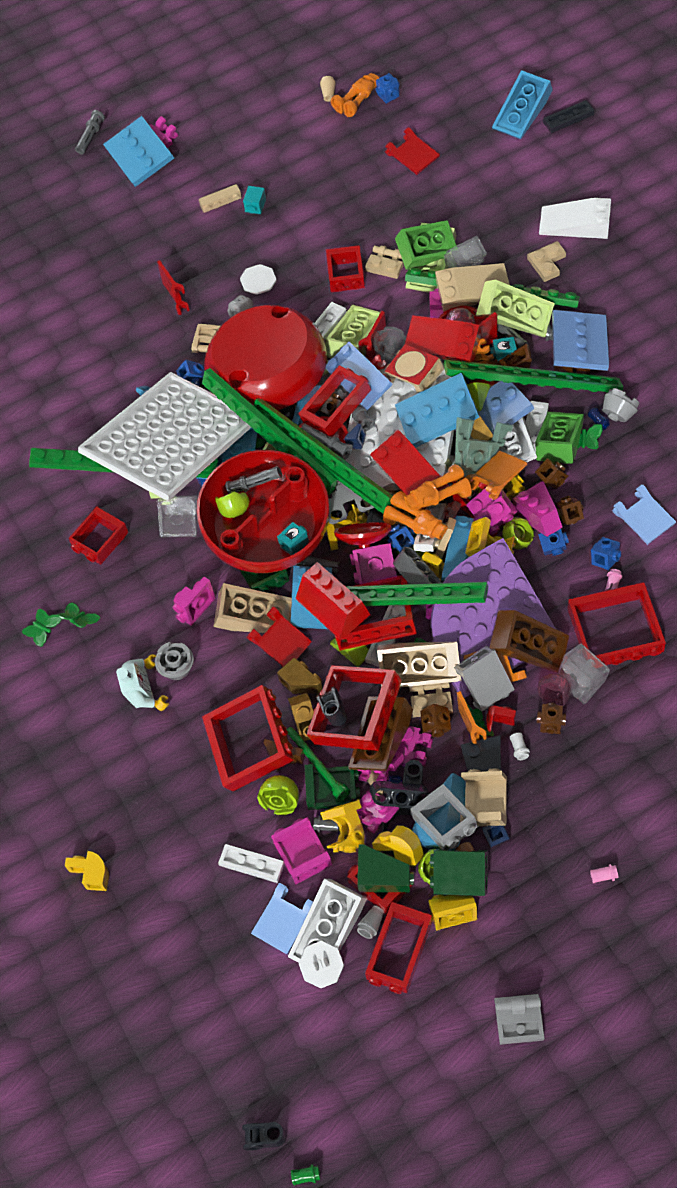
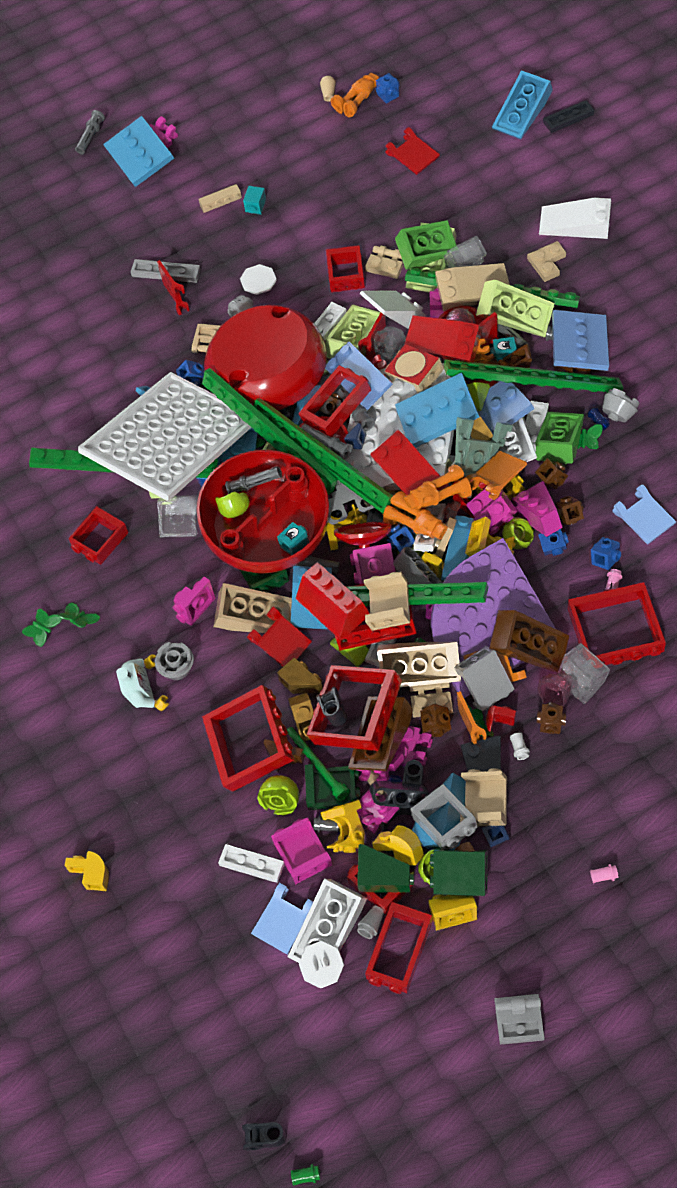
none -> light grey plate [131,259,201,283]
none -> white slope [360,291,426,329]
none -> tan panel [364,572,410,631]

